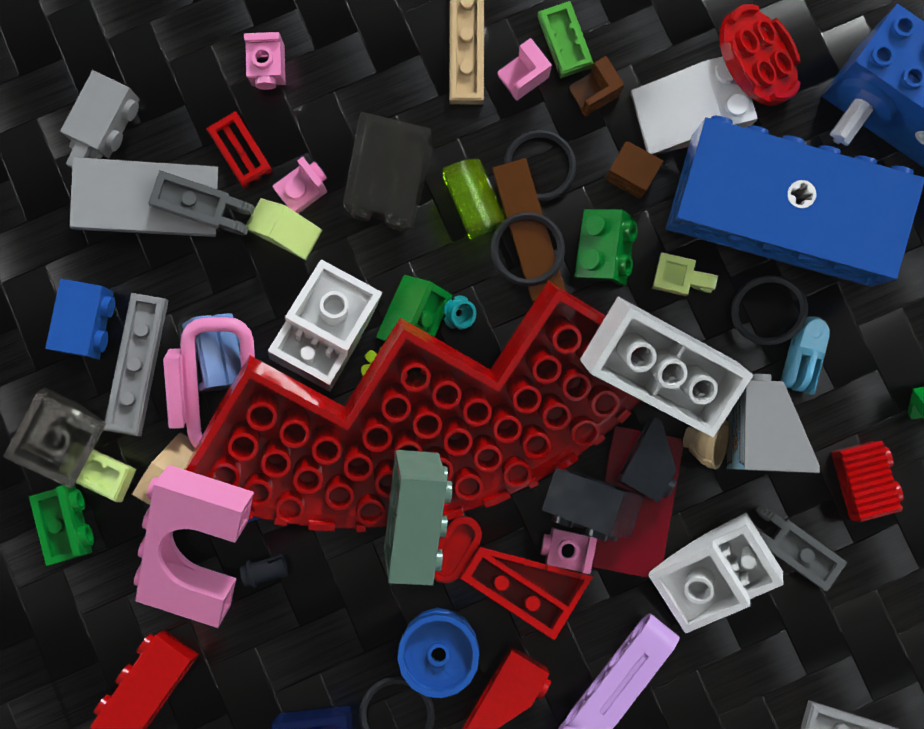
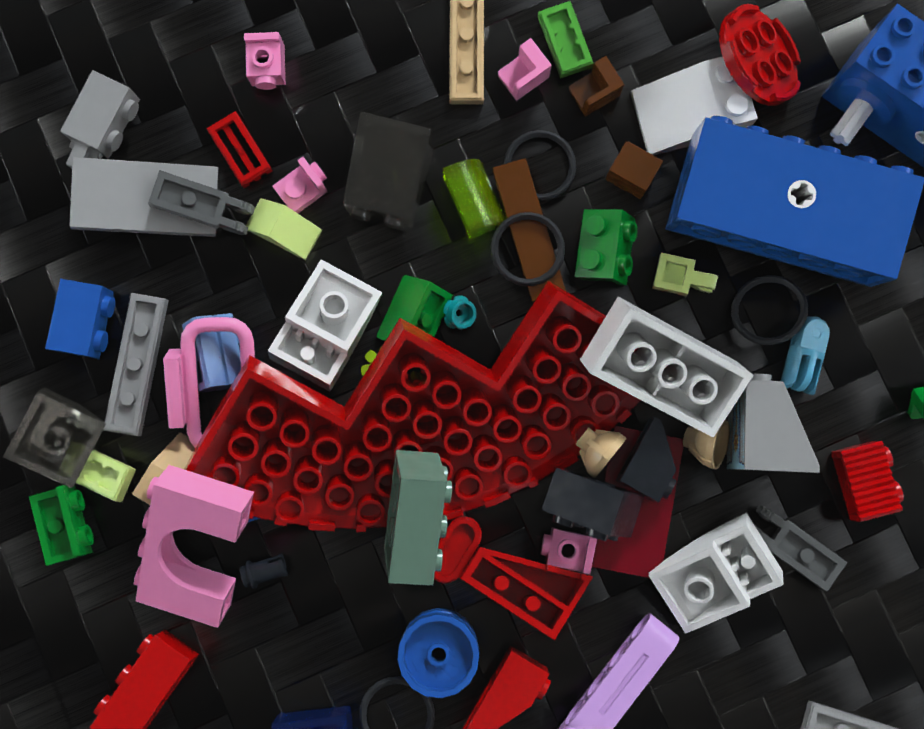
none -> tan piece [576,428,627,478]

